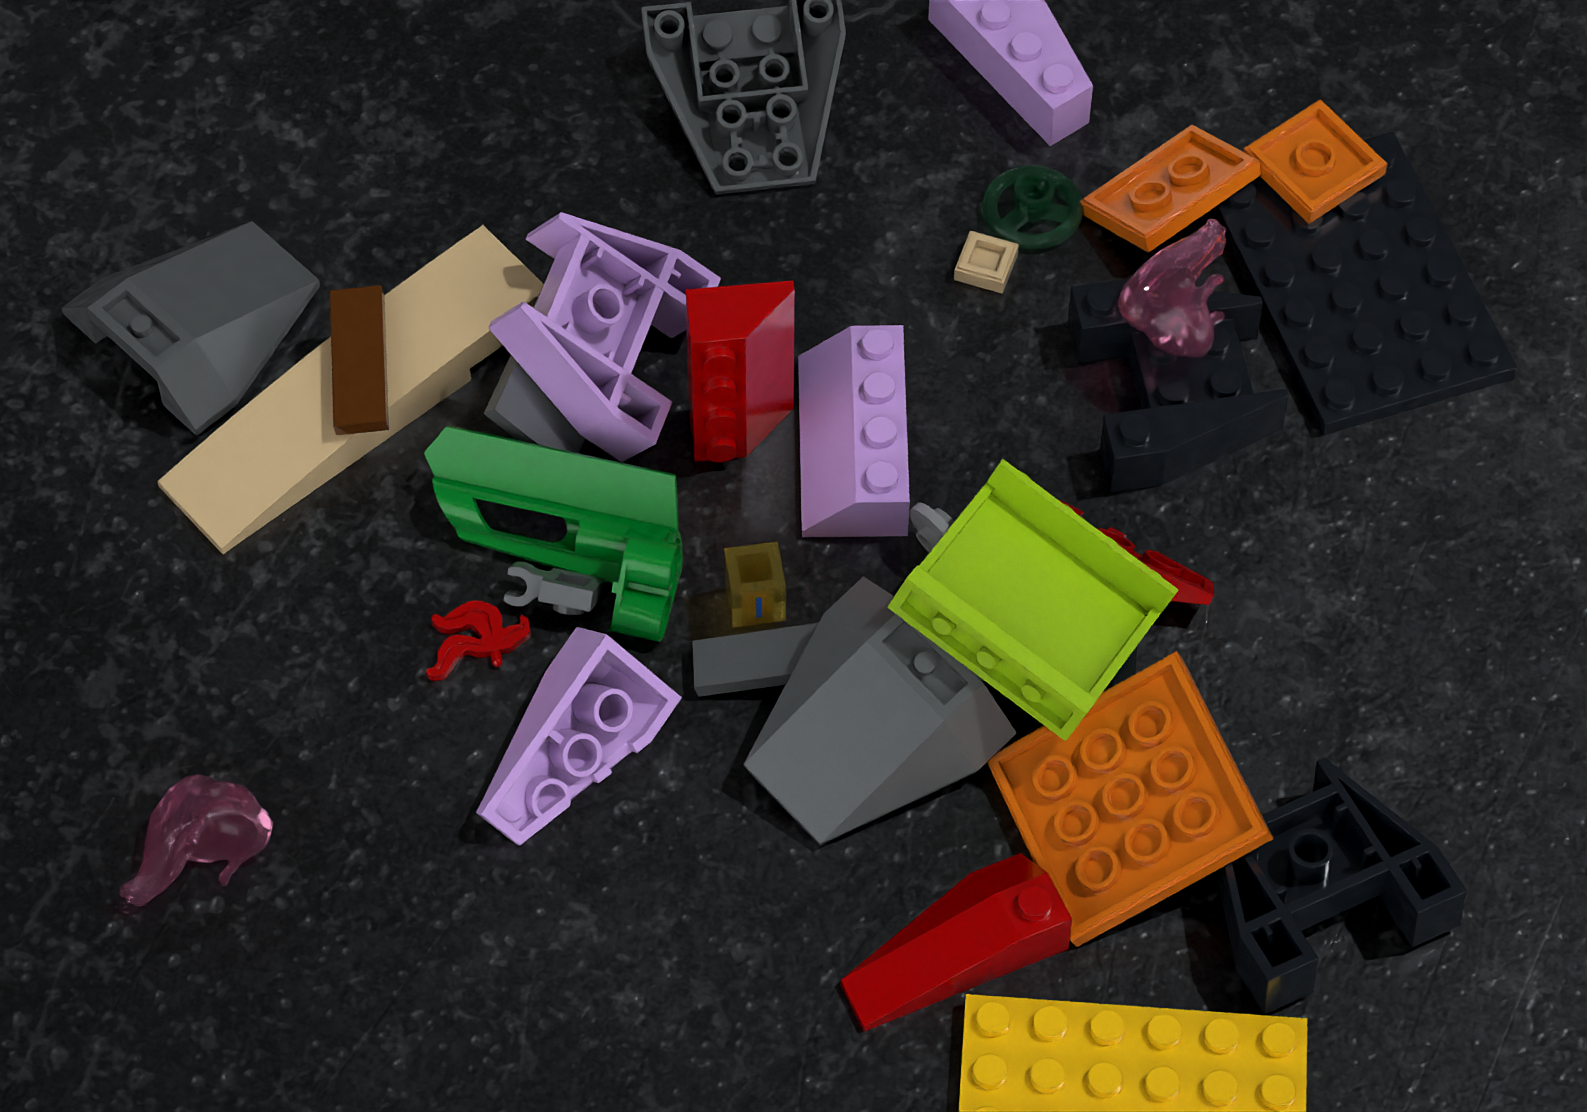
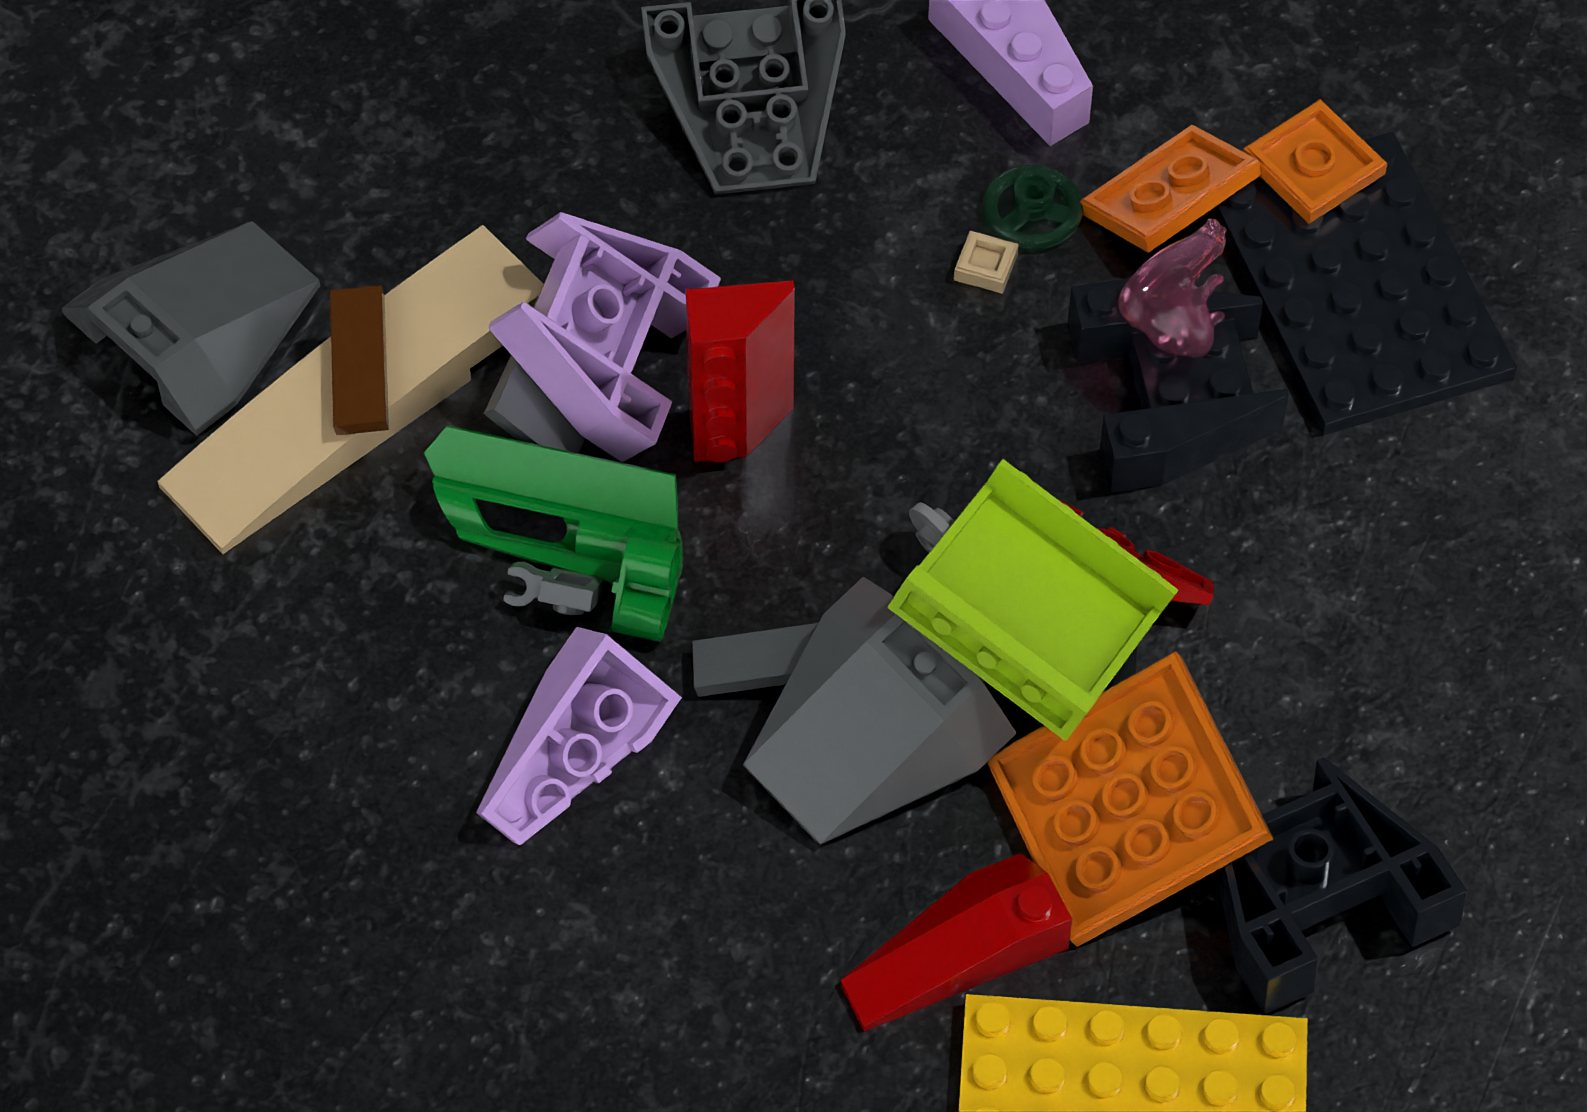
clear pink piece [119,774,273,906] -> none
red piece [426,600,531,681] -> none
clear yellow brick [724,541,786,628] -> none
lavender slope [798,325,910,537] -> none

